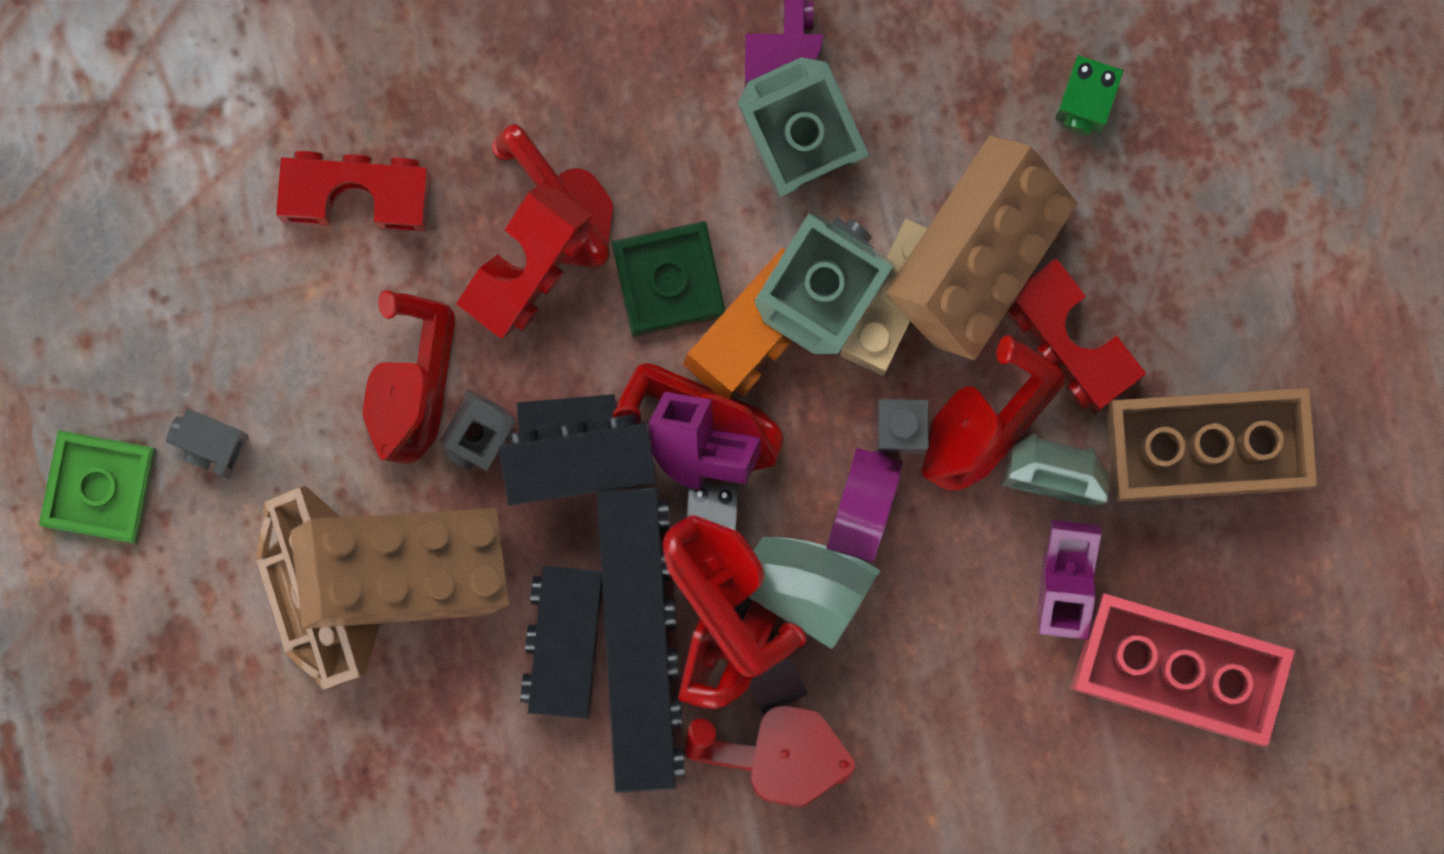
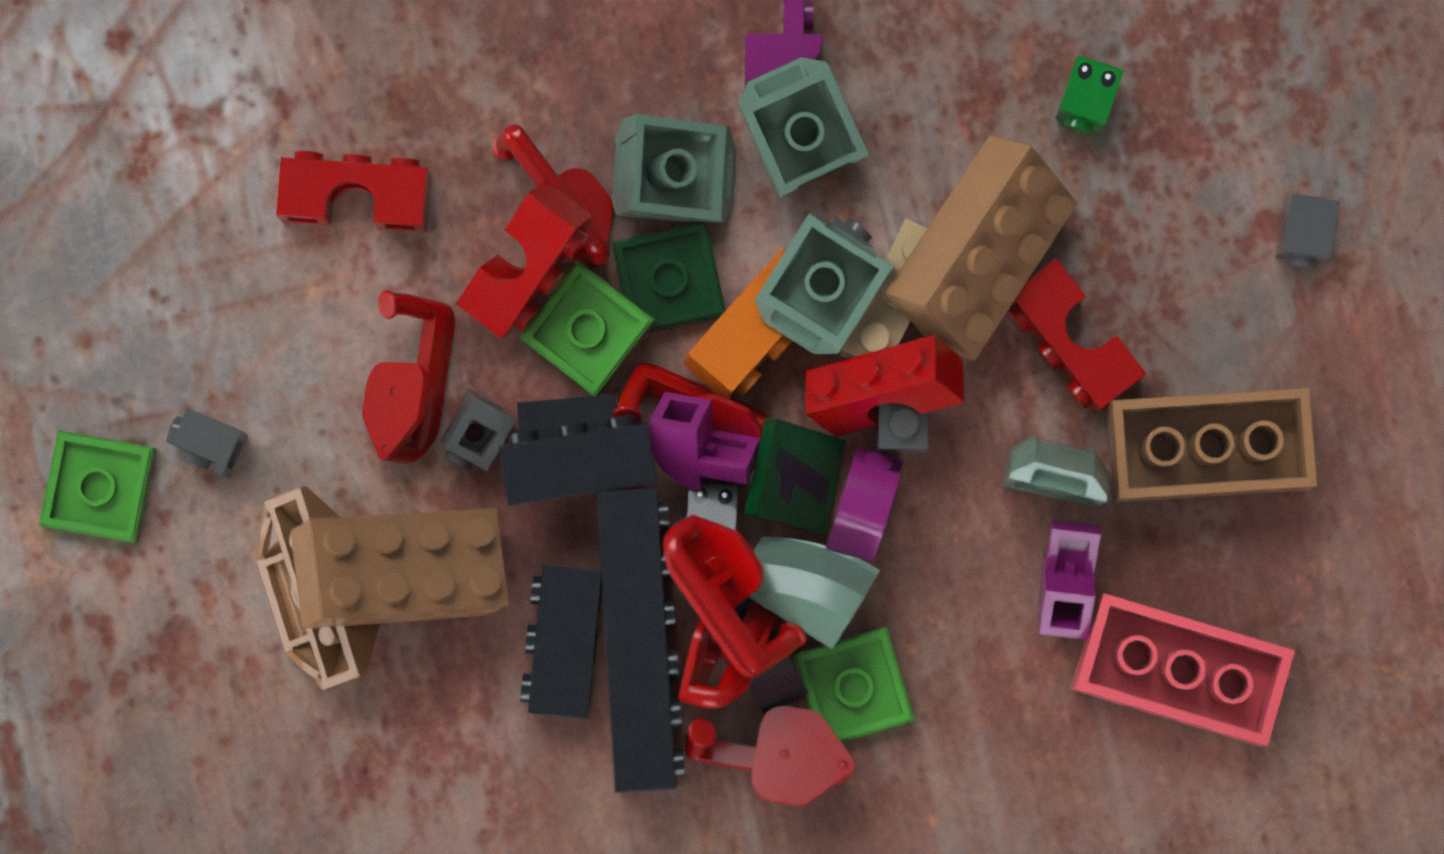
red piece [922,335,1065,491] -> none
none -> bright green tile [520,261,657,396]
none -> sand green slope [611,114,736,223]
none -> dark green tile [744,417,846,535]
none -> bright green tile [793,627,915,743]
none -> red arch [806,334,965,437]
none -> dark grey brick [1275,193,1340,271]

